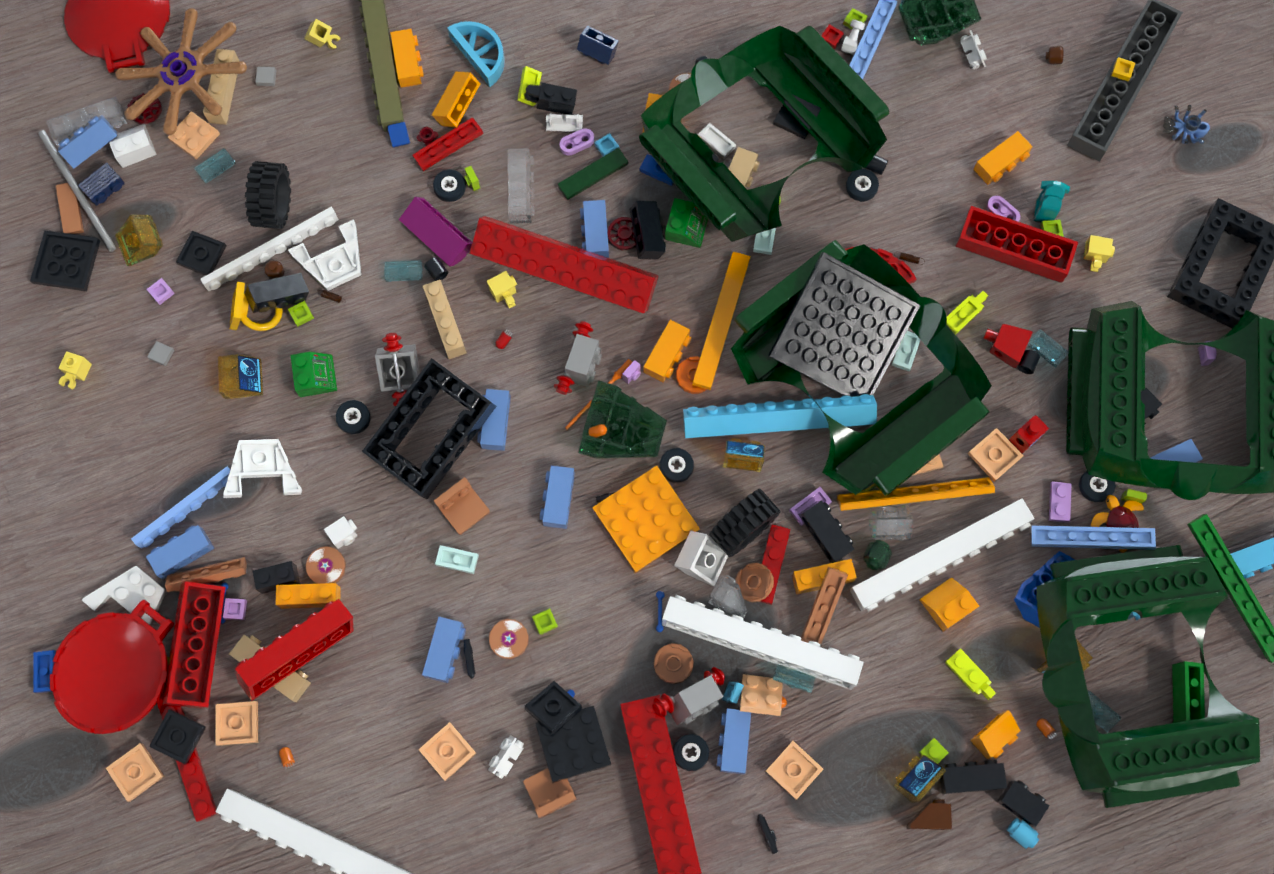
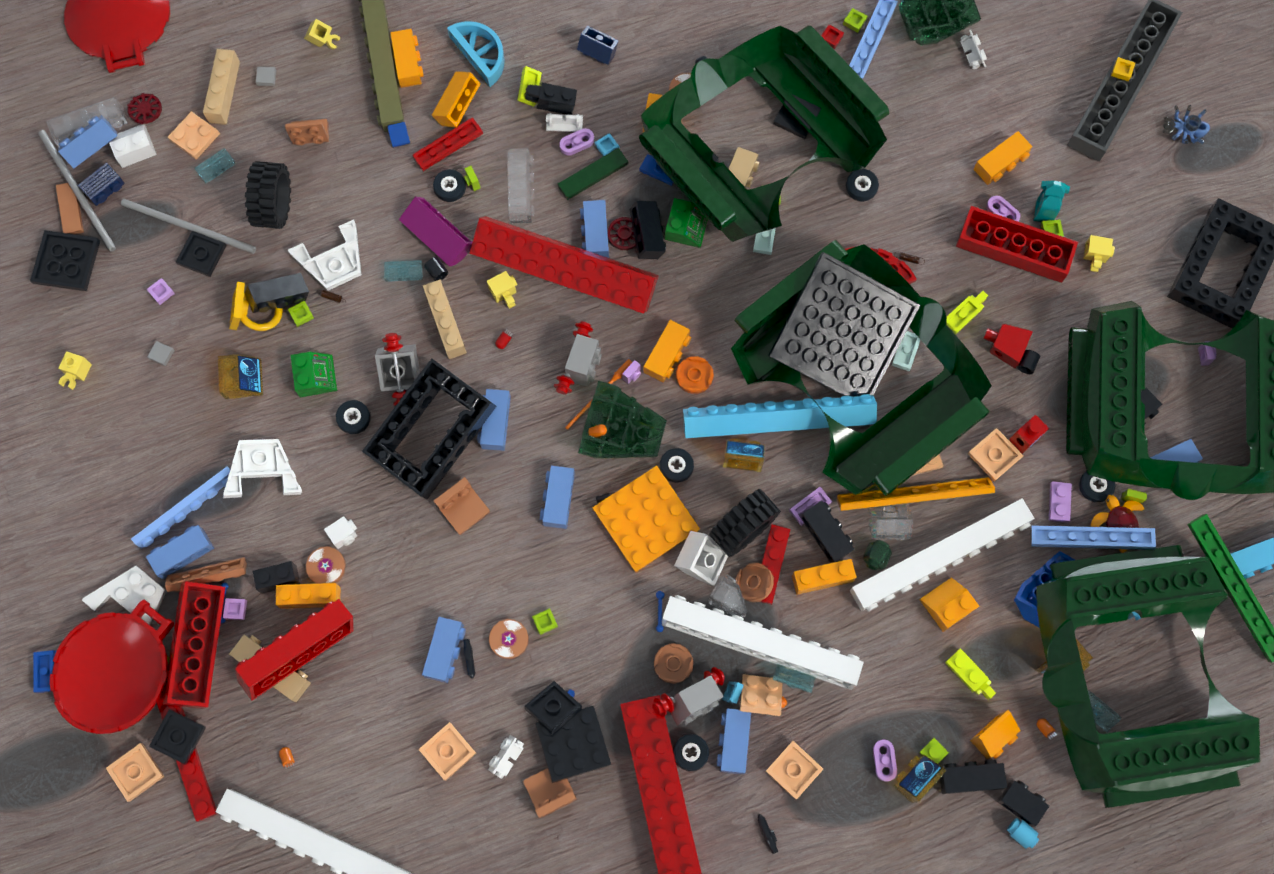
medium nougat animal [115,8,247,135] -> none
clear yellow slope [115,214,163,266] -> none
white plate [200,207,338,291] -> none
light nougat plate [216,701,258,746] -> none
reddish brown piece [264,260,285,279] -> none
dark red plate [417,127,438,146] -> none
light aqua plate [435,545,479,574] -> none
light orange tile [692,252,751,390] -> none
white tile [698,123,736,159] -> none
nougat plate [801,567,848,644] -> none
white leg [841,19,866,55] -> none
black beam [865,155,888,175] -> none
reddish brown slope [907,799,952,830] -> none
clear light blue plate [1027,329,1069,368] -> none
reddish brown piece [1046,46,1064,65] -> none
green brick [1172,661,1205,723] -> none
none -> light grey piece [121,199,256,254]
none -> nougat bracket [285,119,329,145]
none -> lavender plate [873,740,897,782]

